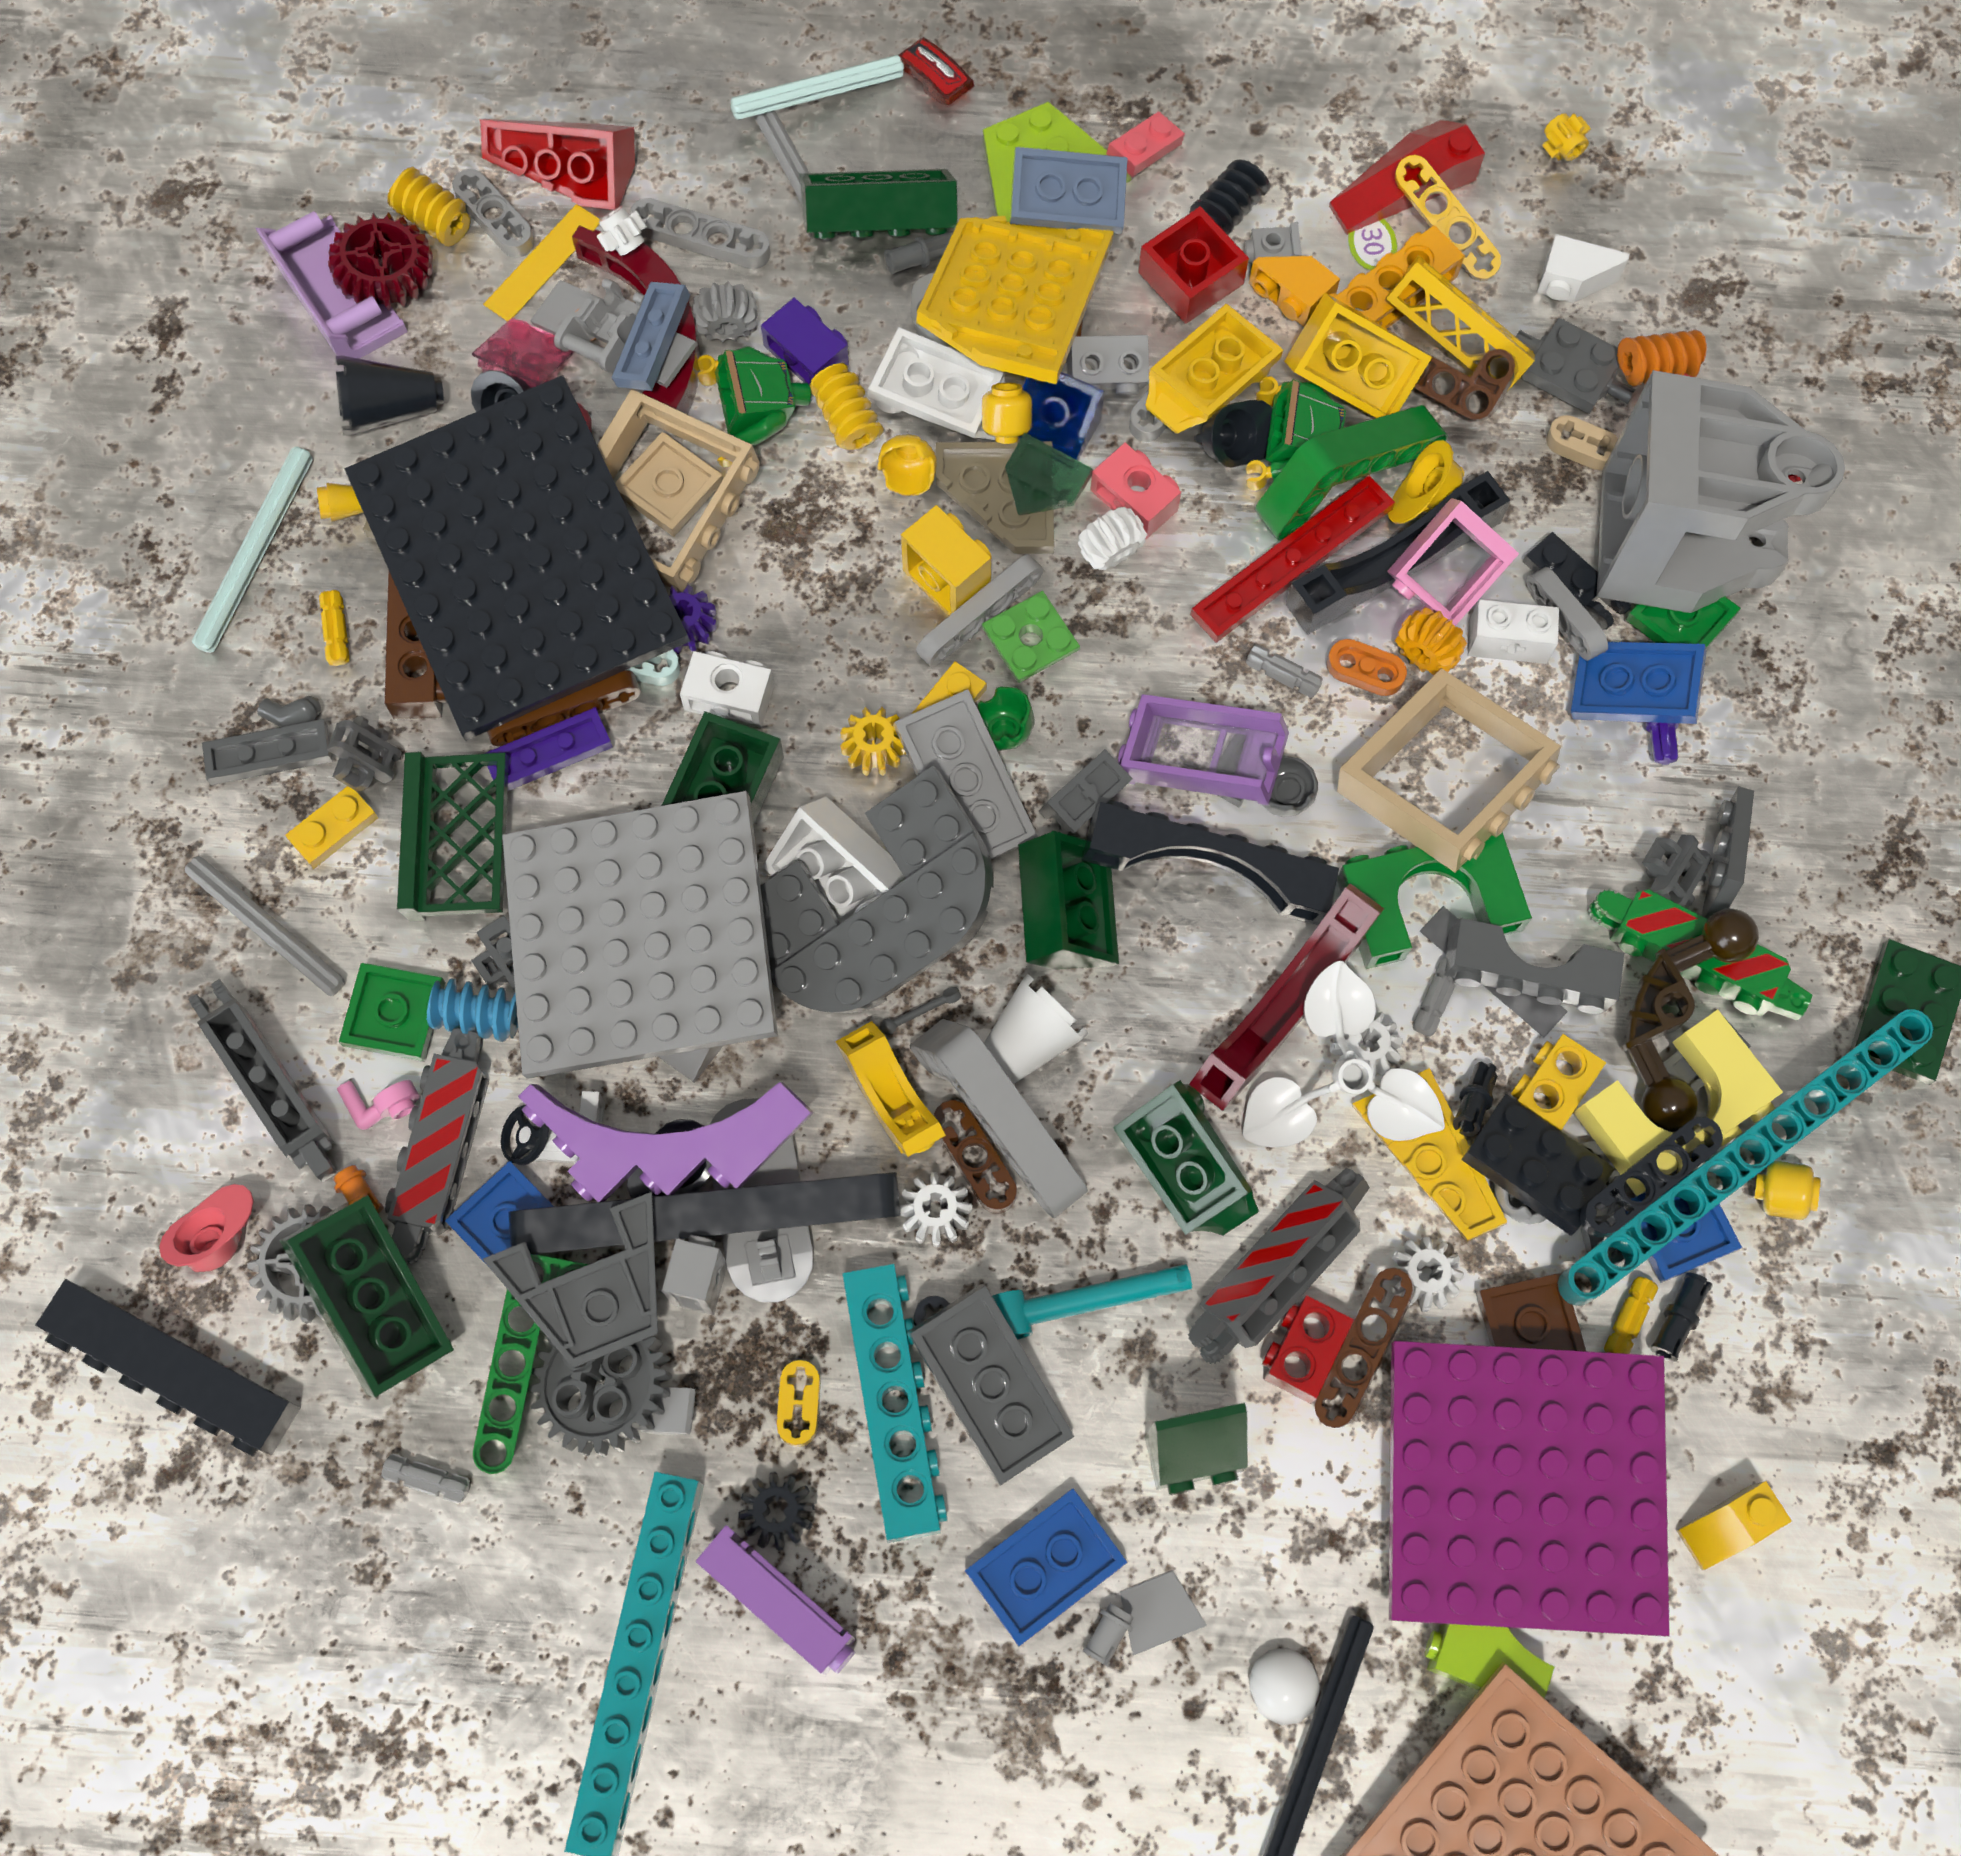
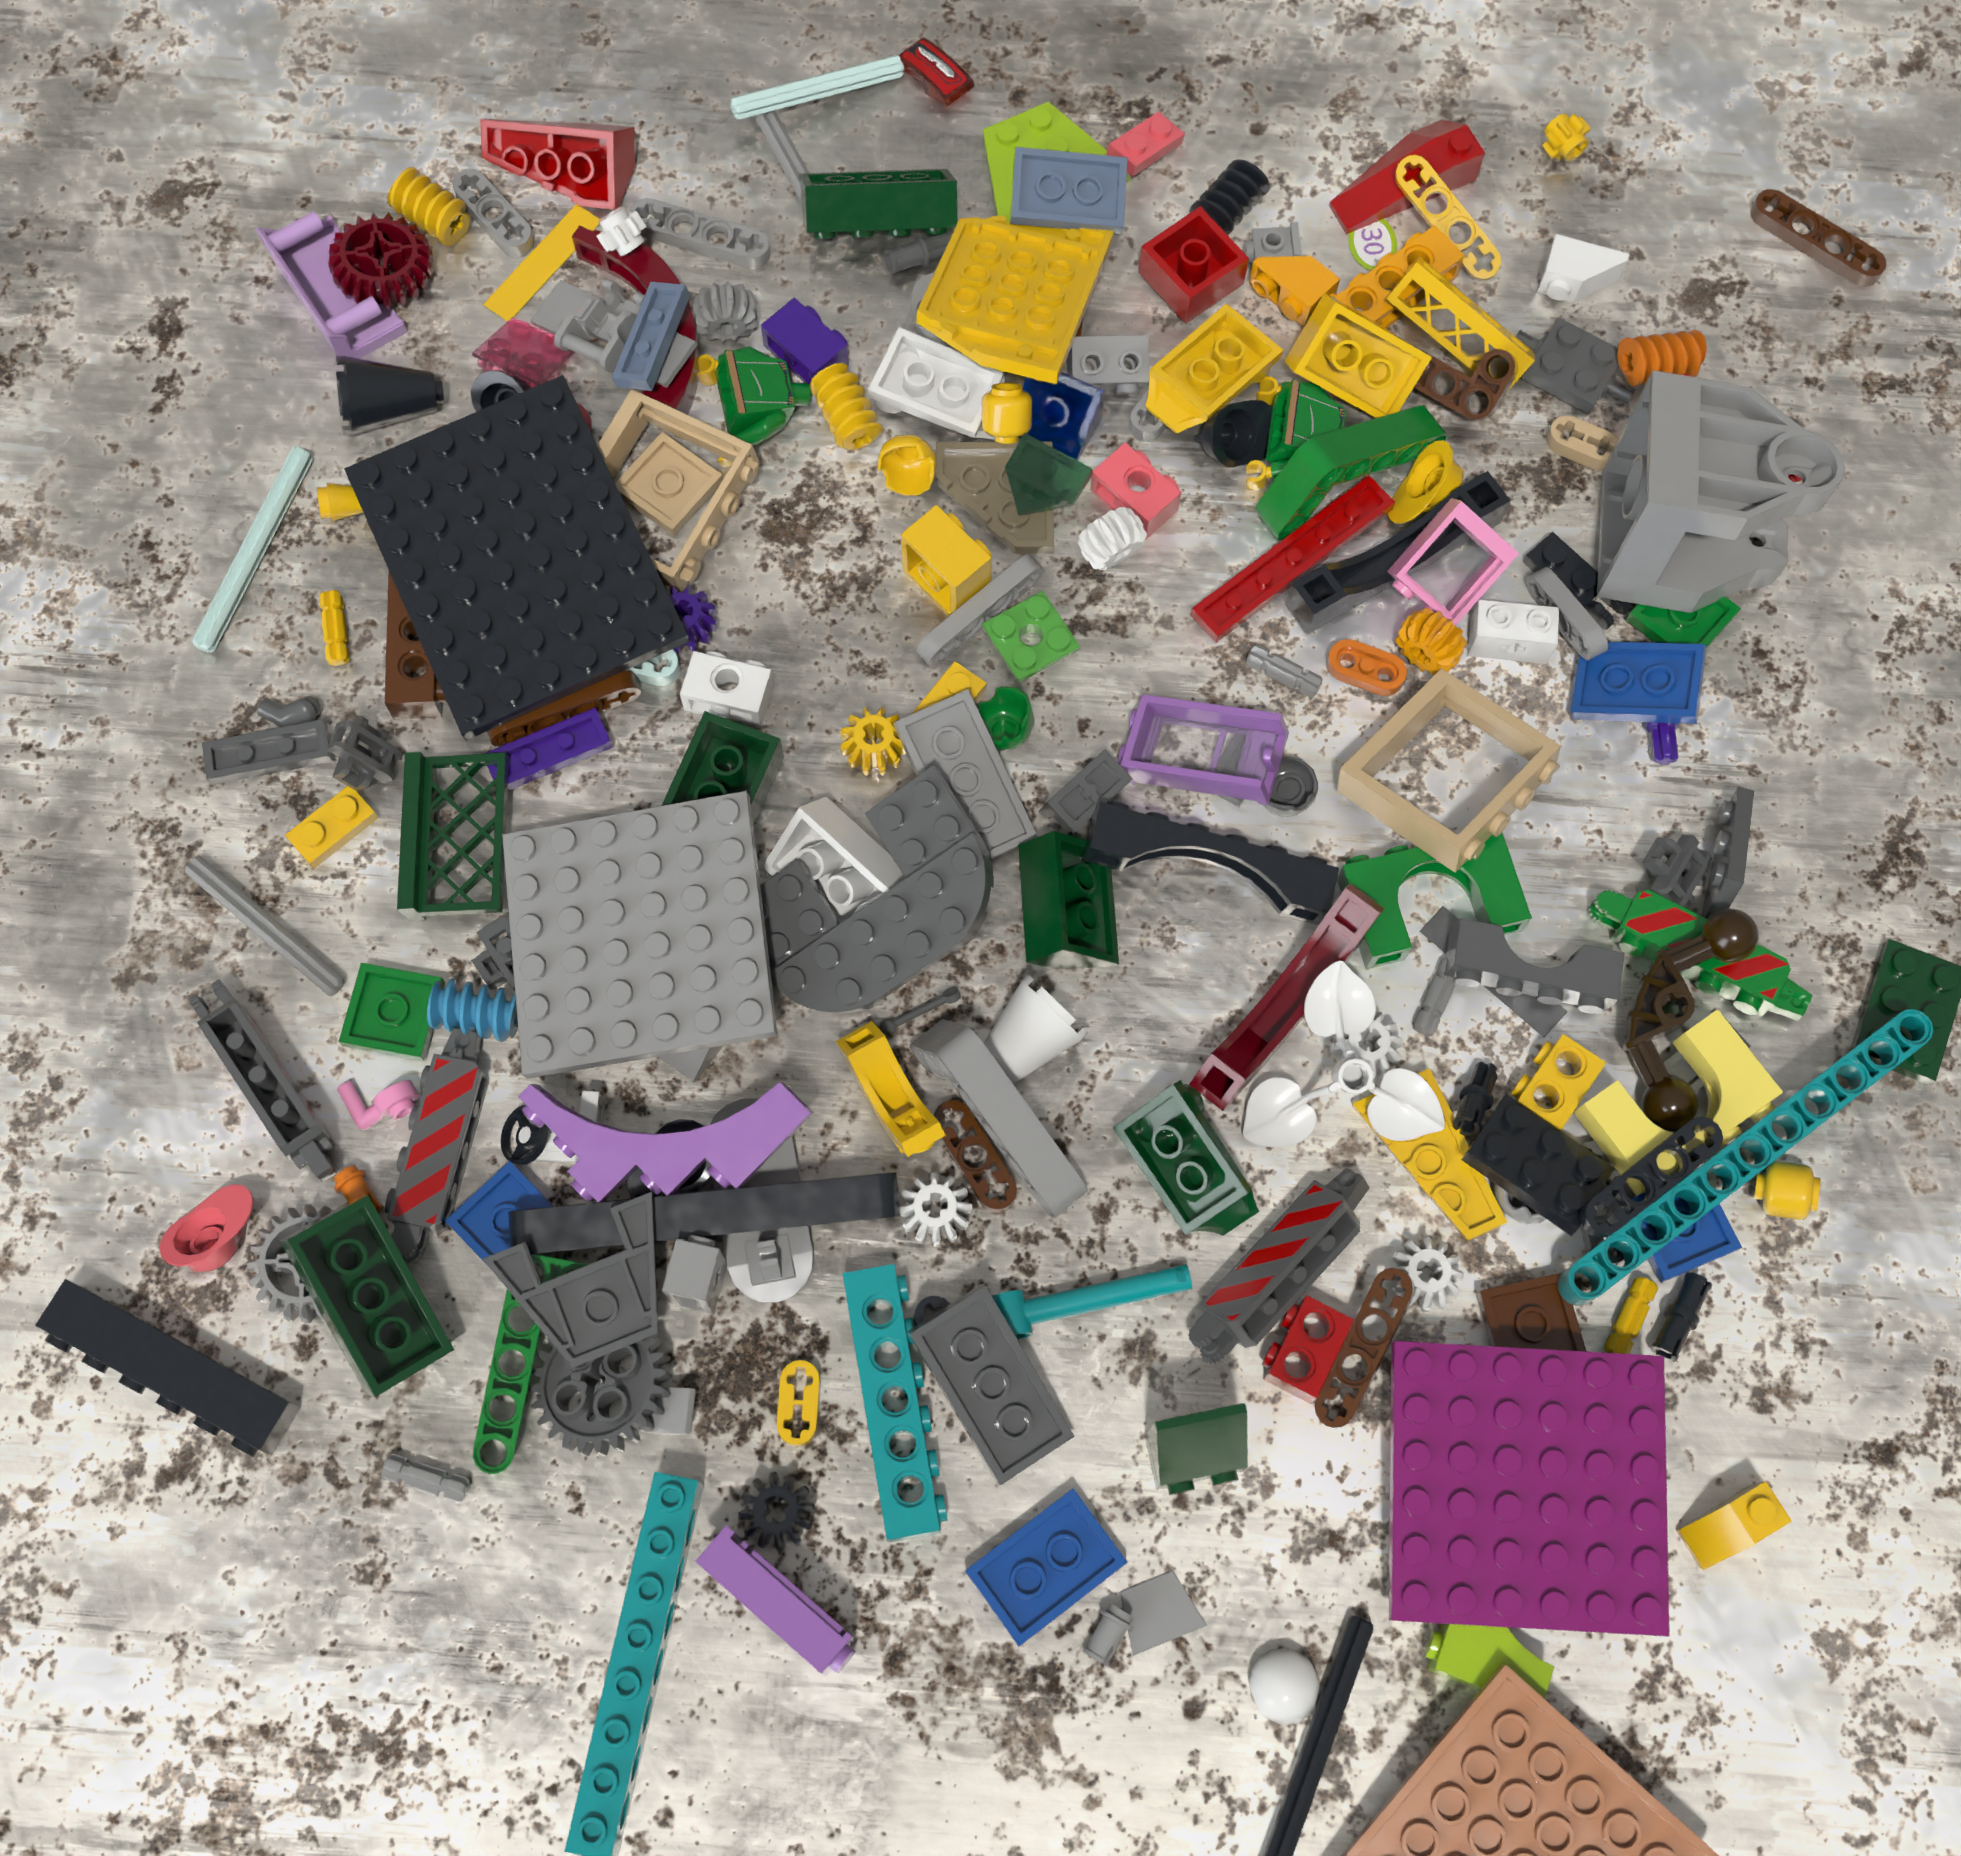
none -> reddish brown beam [1750,189,1886,287]

